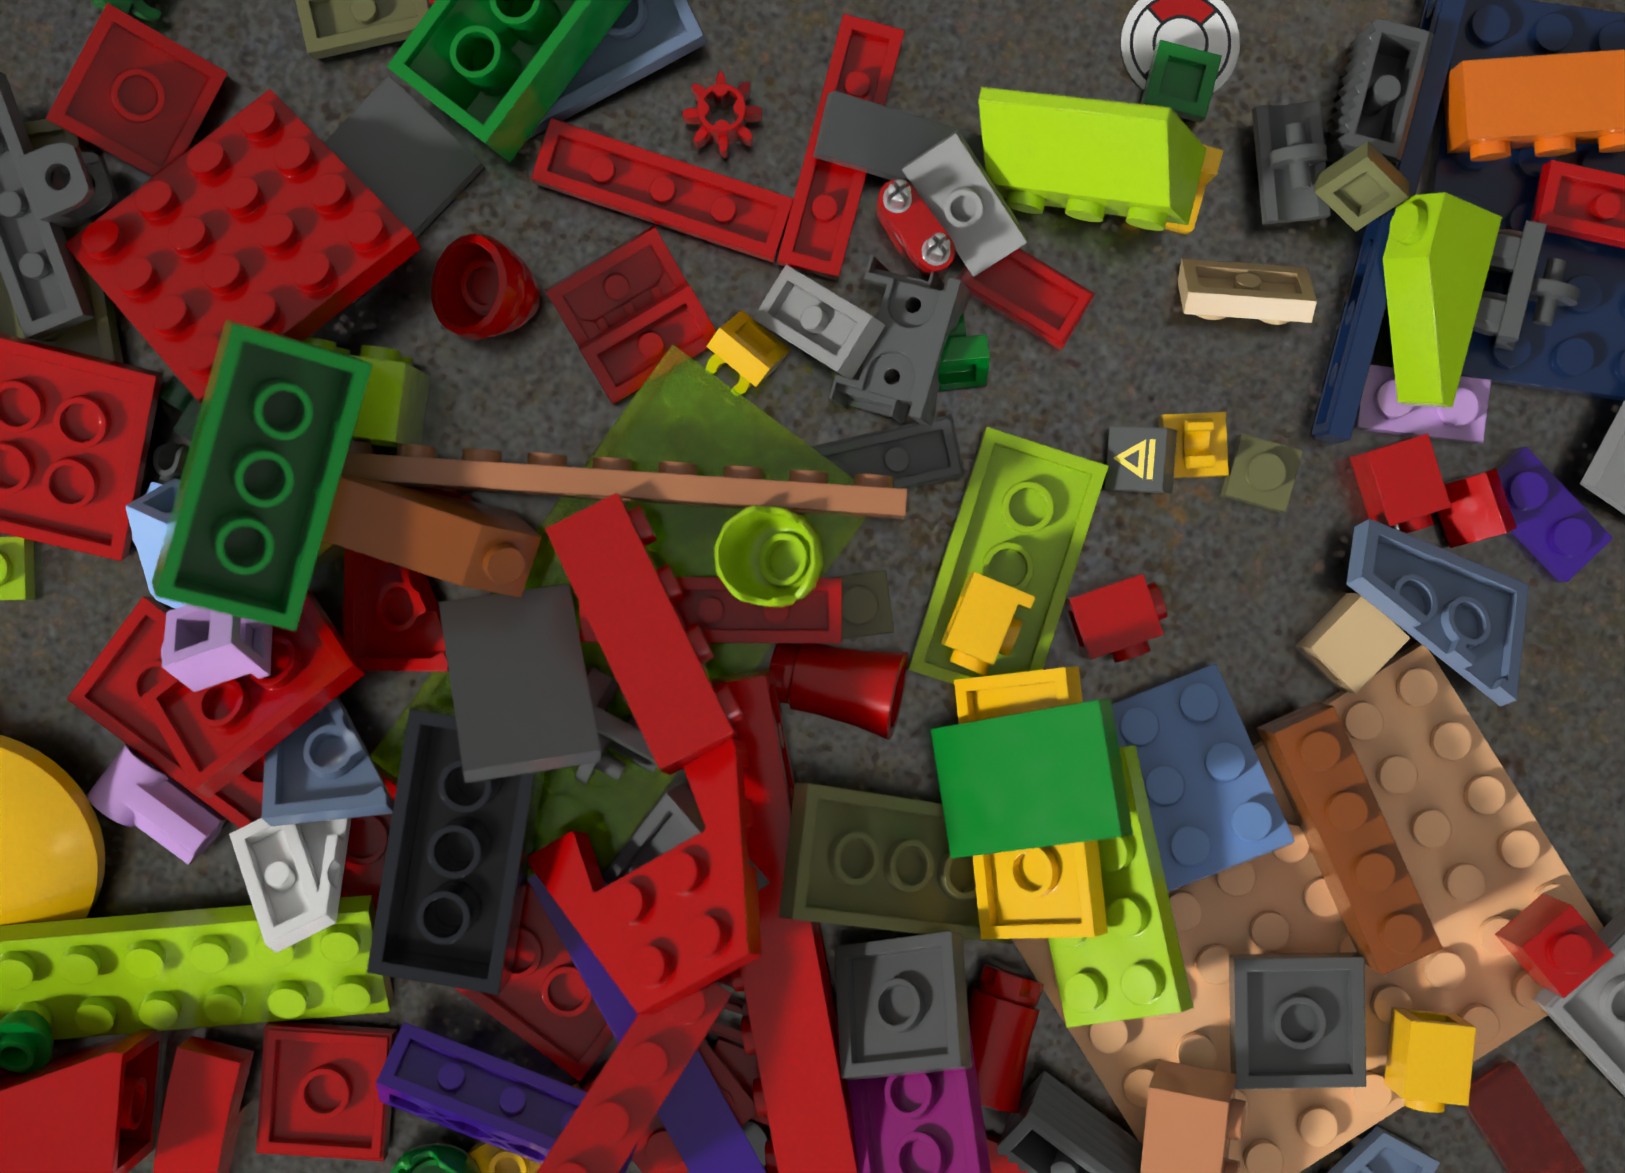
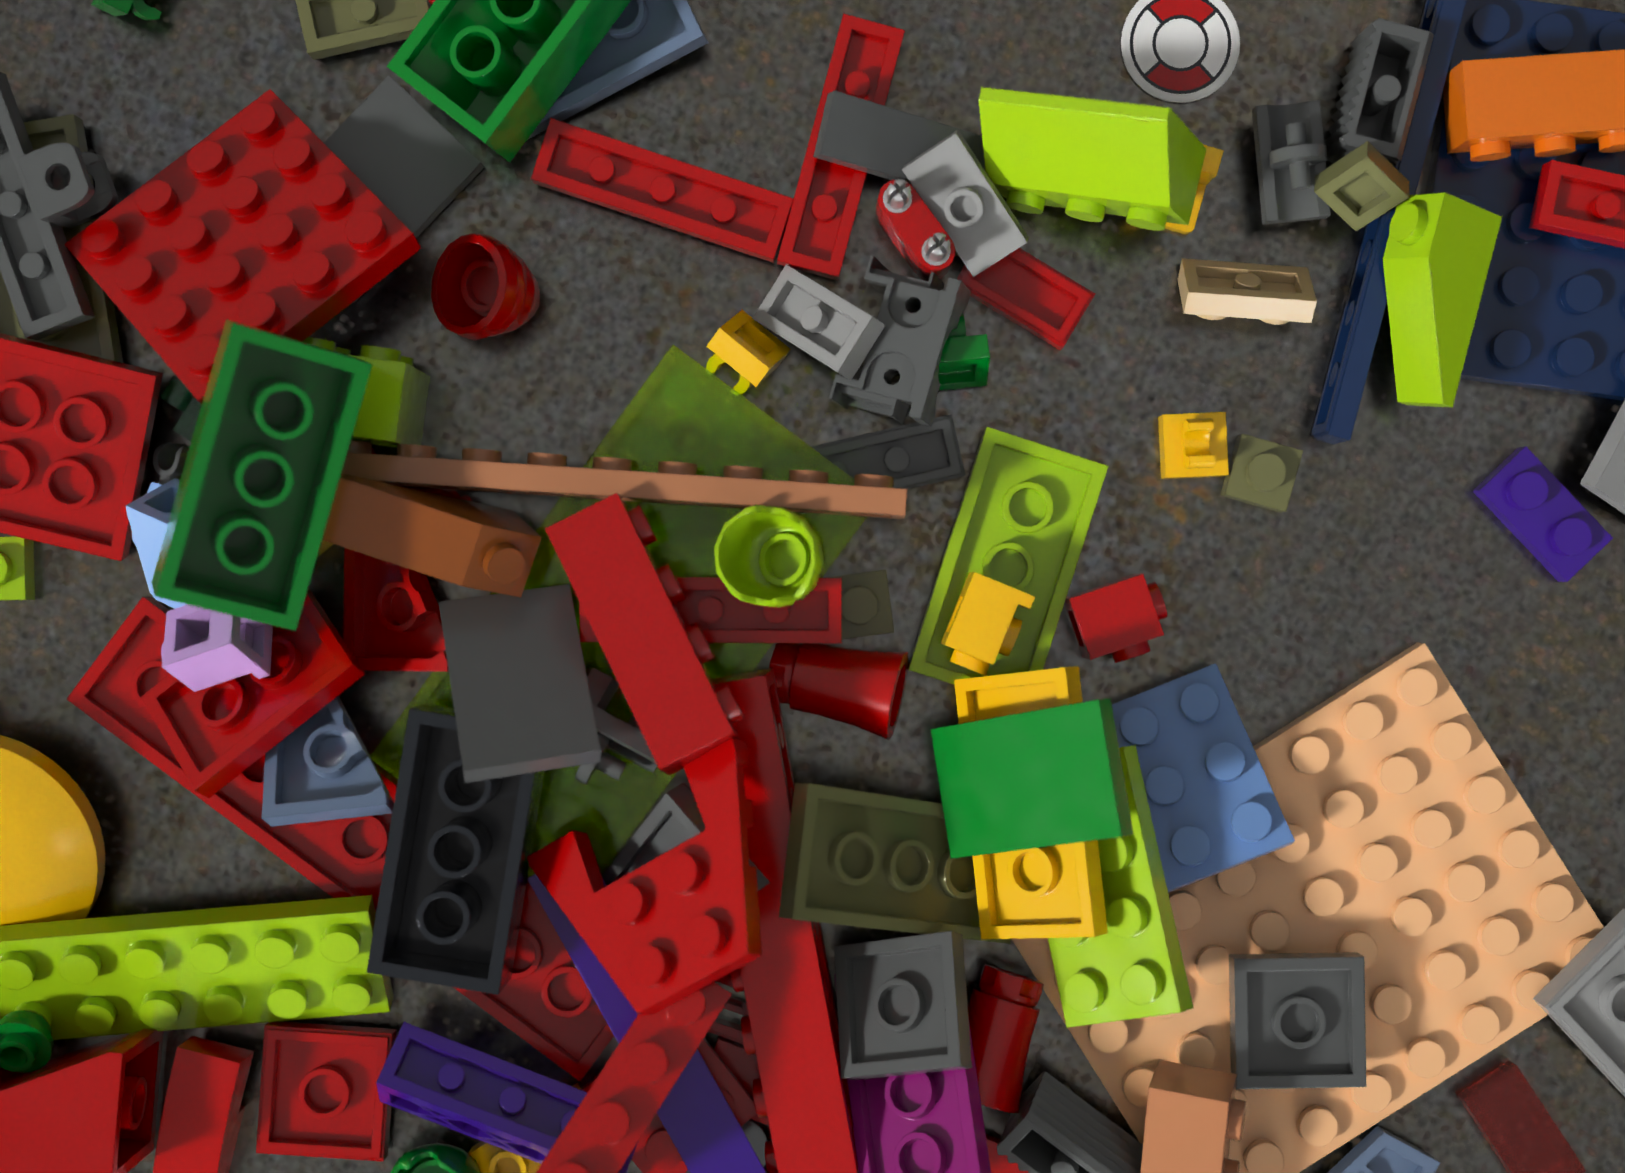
red plate [45,3,228,177] -> none
lavender piece [87,744,227,865] -> none
white wing [229,818,352,953] -> none
red slope [545,225,717,405] -> none
red gear [682,71,763,158] -> none
dark grey tile [1105,426,1177,494] -> none
green plate [1141,40,1222,123] -> none
dark orange brick [1256,702,1443,976] -> none
tan brick [1295,593,1410,694] -> none
sand blue wing [1346,519,1529,707] -> none
red brick [1349,433,1451,534] -> none
lavender plate [1353,365,1491,444] -> none
yellow brick [1384,1007,1476,1113] -> none
red tile [1437,468,1517,548] -> none
dark grey hips [1473,220,1581,351] -> none
red brick [1495,893,1615,998] -> none

